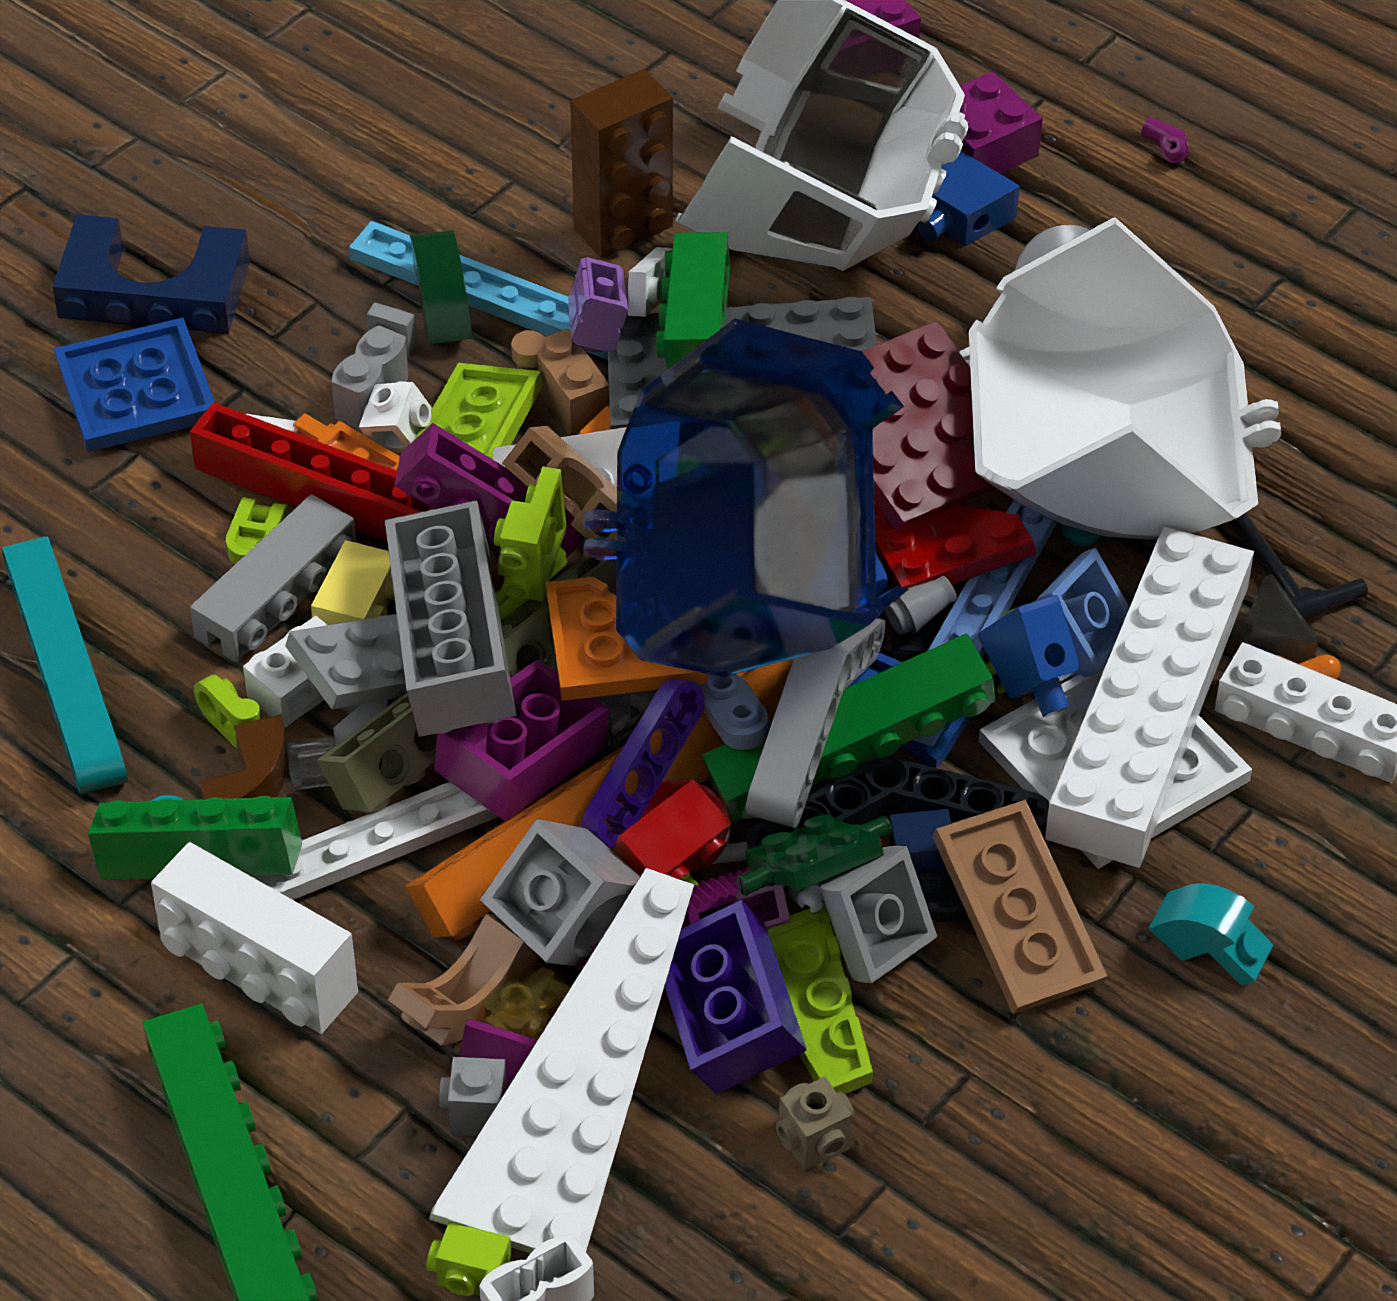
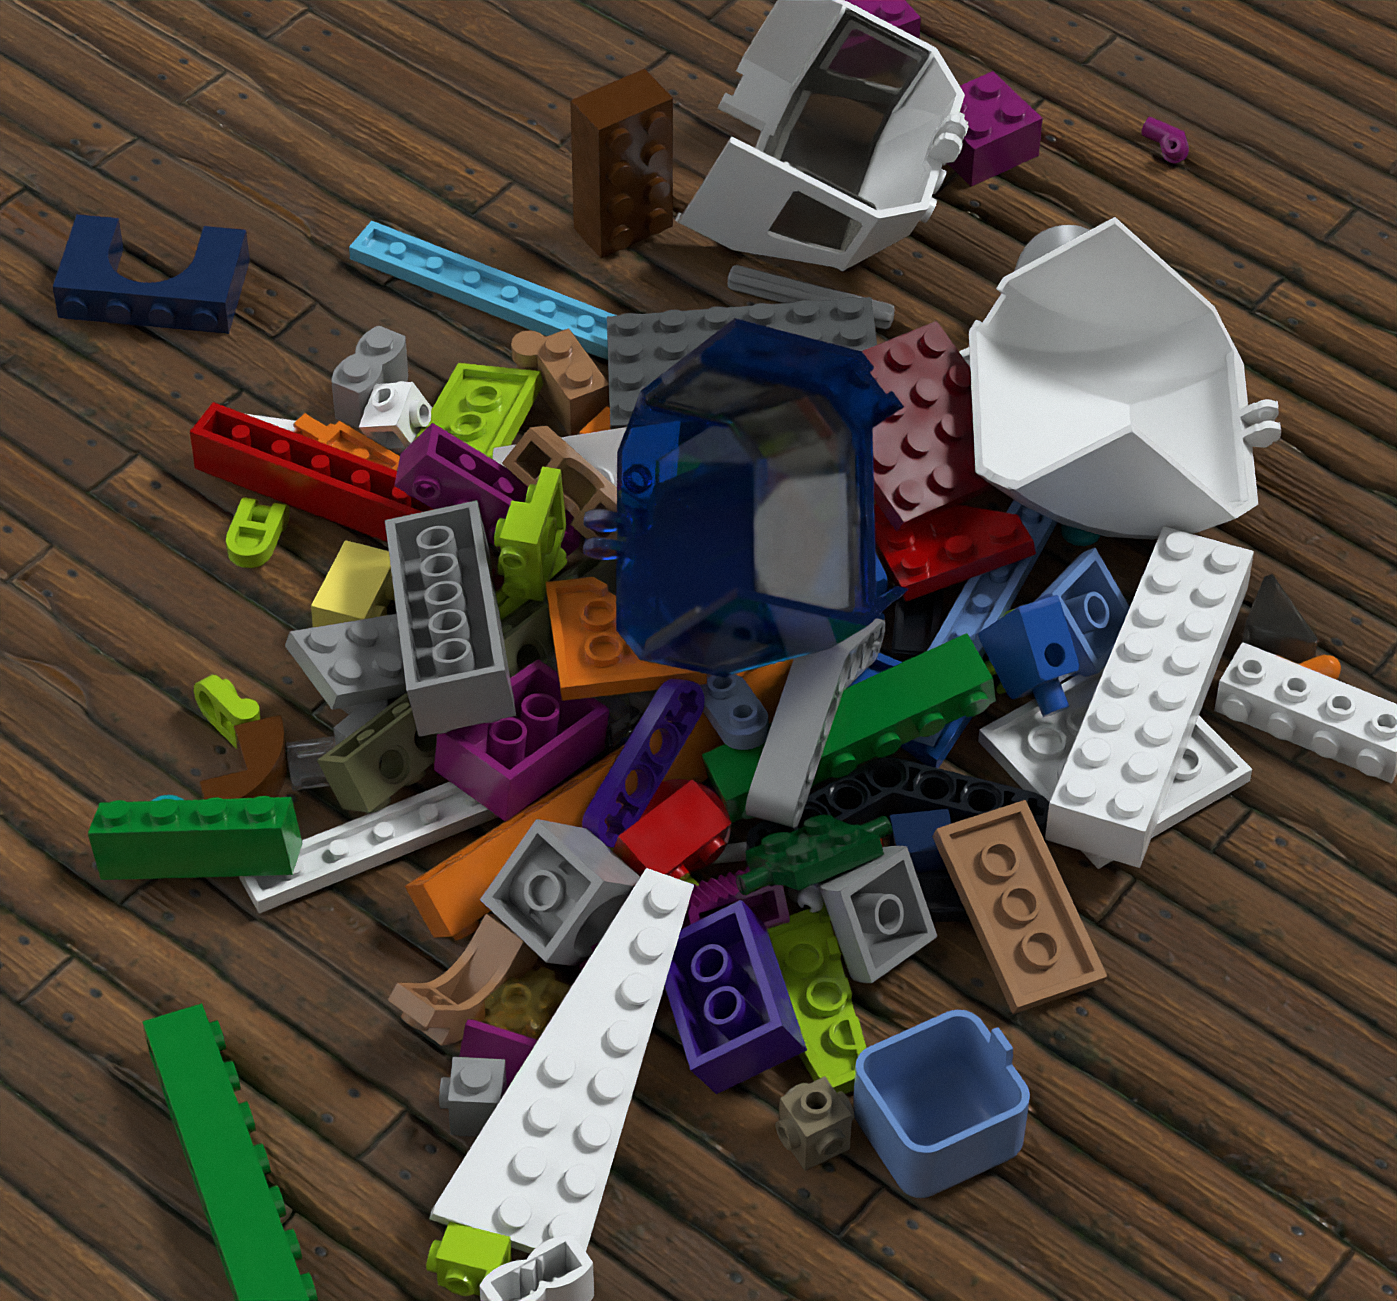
teal beam [2,536,128,795] -> none
blue plate [54,318,214,452] -> none
white brick [151,842,358,1034] -> none
light grey brick [190,494,357,663] -> none
white brick [243,616,327,728] -> none
light grey plate [367,302,417,357] -> none
dark green brick [410,230,472,344] -> none
medium lavender brick [568,257,628,353] -> none
white plate [628,247,673,317] -> none
green brick [656,232,730,378] -> none
light grey cone [883,576,957,636] -> none
blue torso [917,151,1020,245] -> none
teal brick [1148,883,1273,986] -> none
black bar [1230,513,1368,627] -> none
none -> light grey axle [728,265,895,330]
none -> medium blue piece [853,1010,1030,1198]

